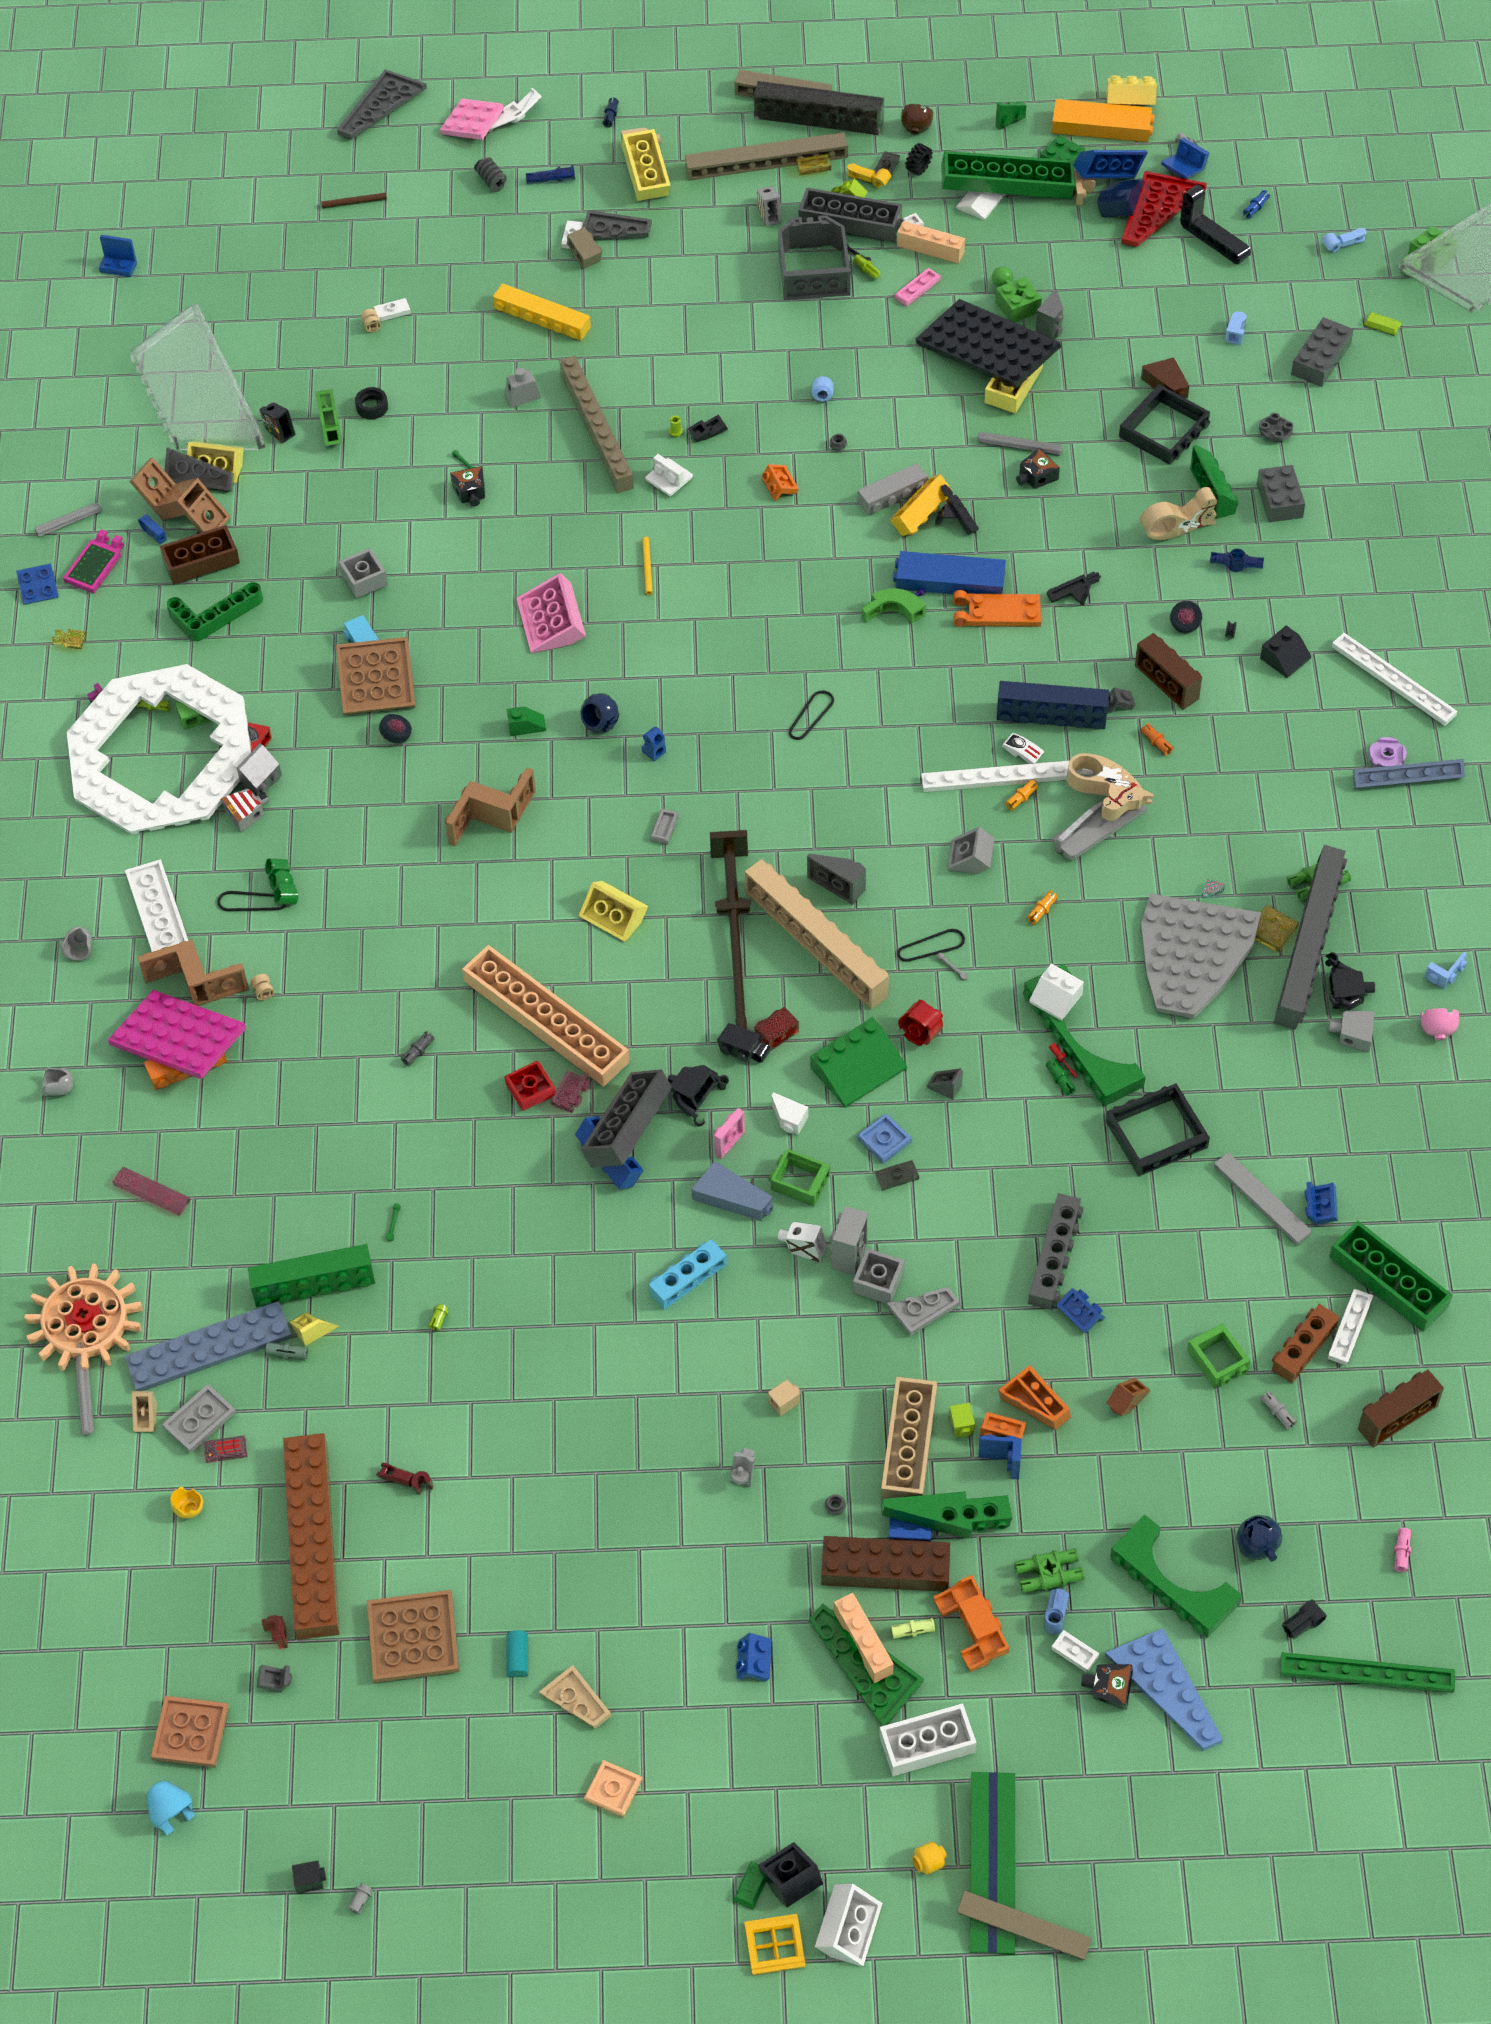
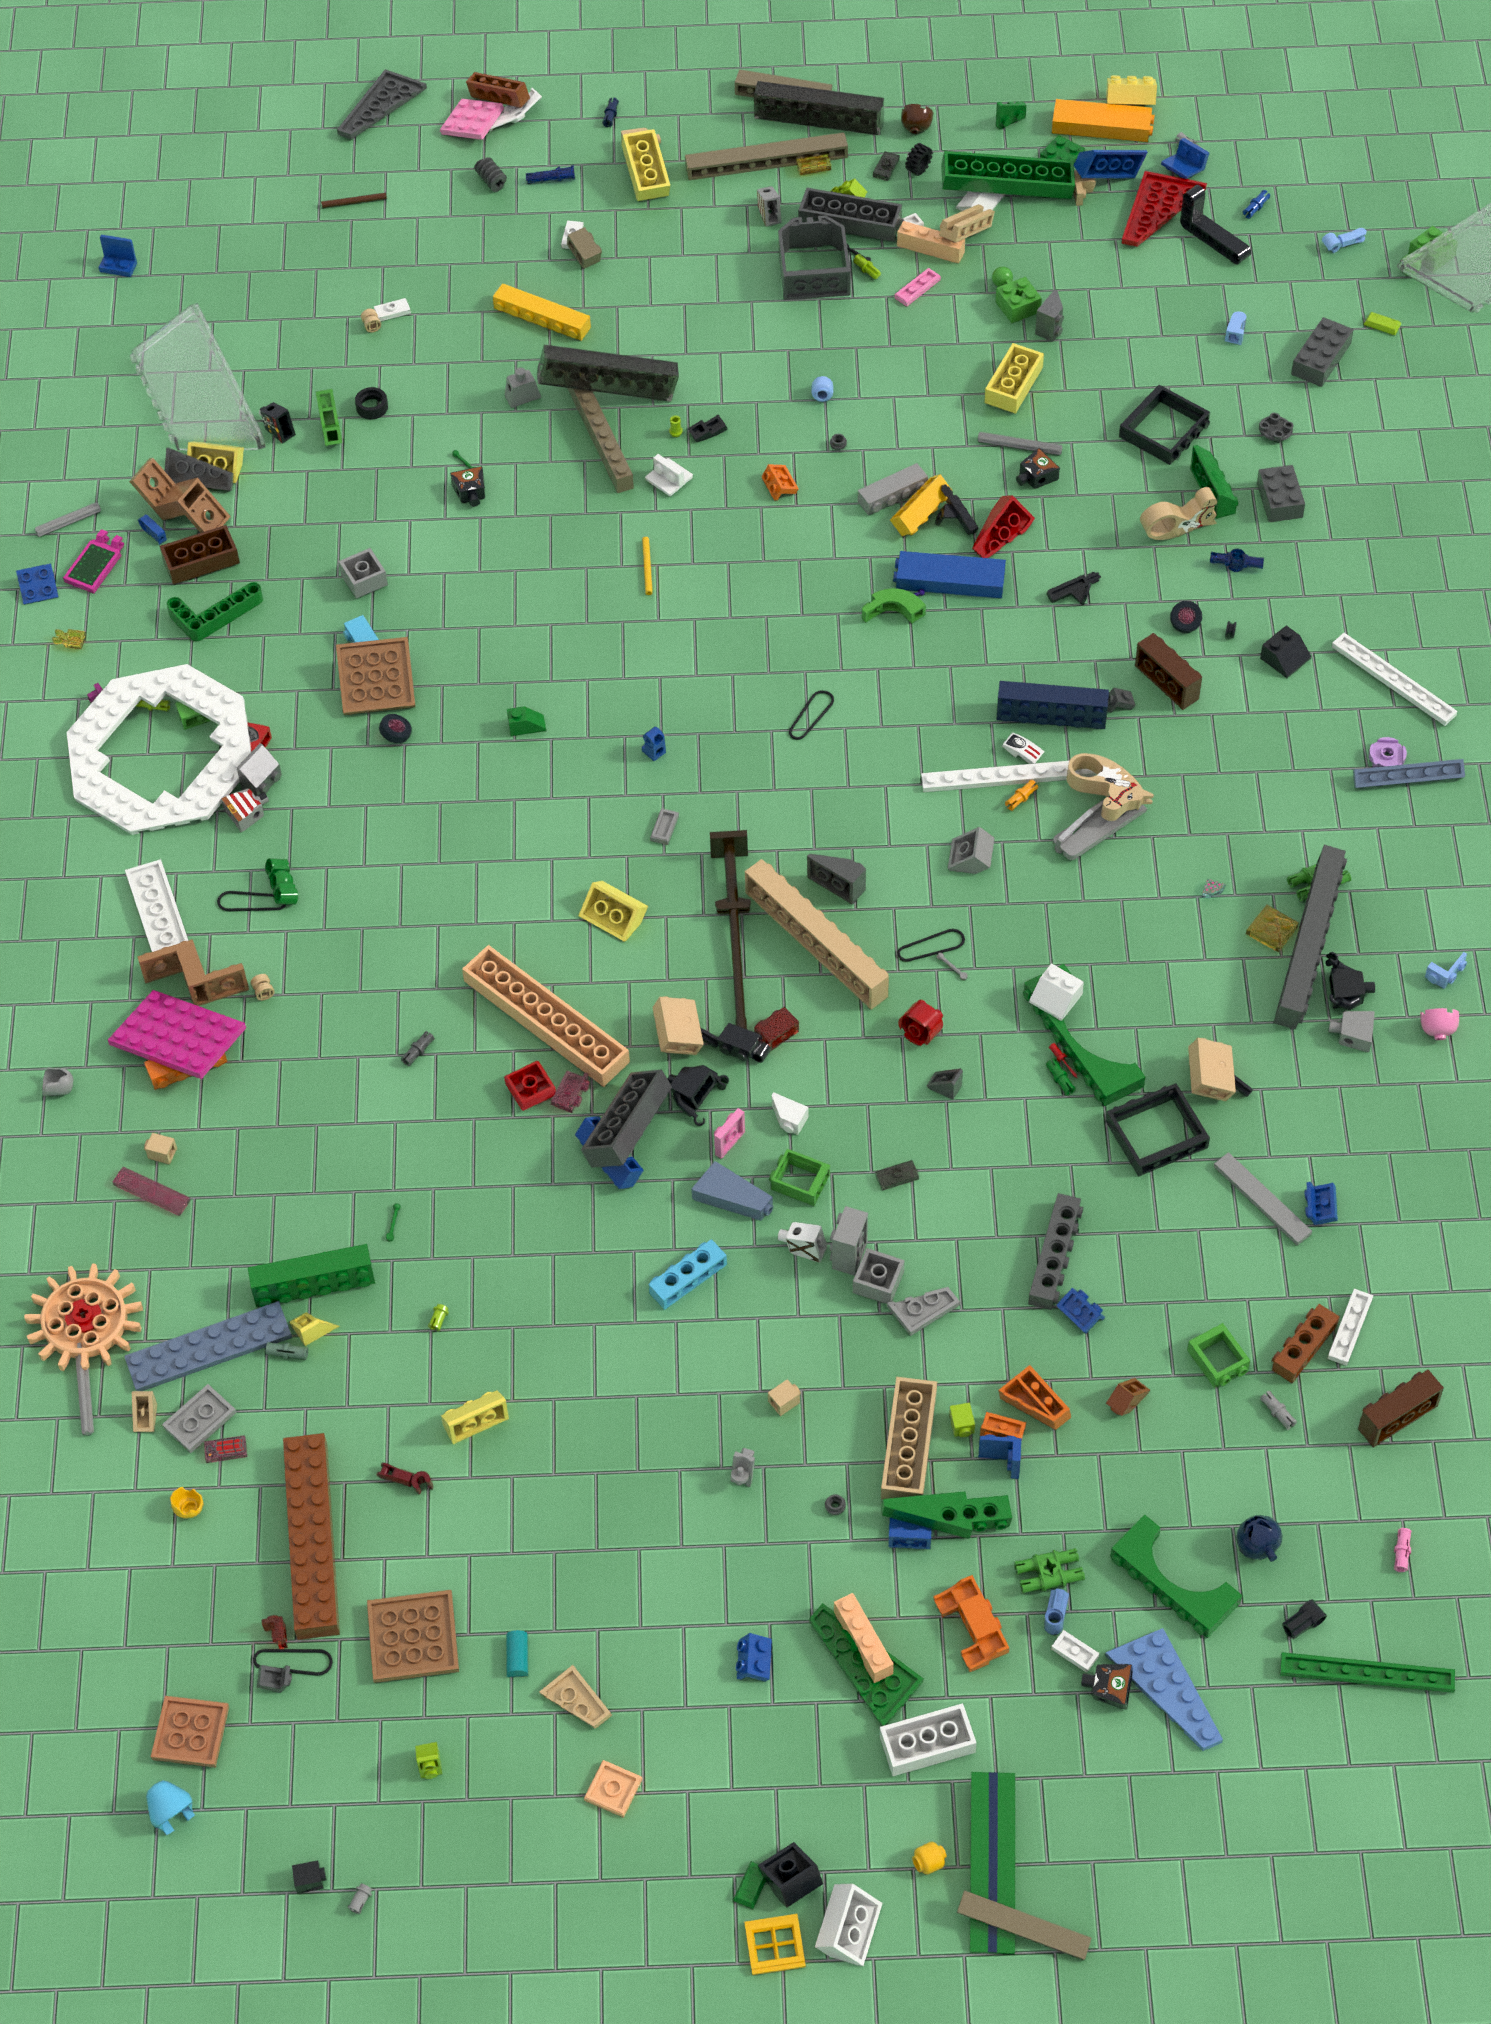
light grey hair [60,926,92,961] -> none
medium nougat bracket [445,768,536,846] -> none
bright pink slope [516,573,586,653] -> none
dark blue piece [580,693,619,733] -> none
dark grey wing [583,210,652,240] -> none
green slope [810,1017,907,1108] -> none
reddish brown brick [821,1536,950,1592] -> none
yellow piece [847,163,891,189] -> none
medium blue tile [857,1113,912,1164] -> none
yellowish green pin [890,1618,935,1639] -> none
black plate [916,299,1061,388] -> none
orange hinge [953,590,1041,627] -> none
light orange pin [1027,891,1058,925] -> none
dark blue slope [1097,179,1144,217] -> none
reddish brown slope [1141,357,1189,398] -> none
orange pin [1141,723,1173,756] -> none
light grey piece [1141,894,1261,1019] -> none
green brick [1329,1221,1453,1332] -> none
none -> tan brick [144,1133,177,1165]
none -> black piece [253,1649,333,1676]
none -> lime slope [415,1742,442,1779]
none -> light yellow slope [441,1390,509,1444]
none -> dark orange brick [466,72,530,108]
none -> clear smoke brick [537,344,679,402]
none -> tan piece [652,996,718,1055]
none -> tan brick [939,204,995,243]
none -> red wedge [972,495,1035,558]
none -> tan piece [1188,1038,1253,1102]

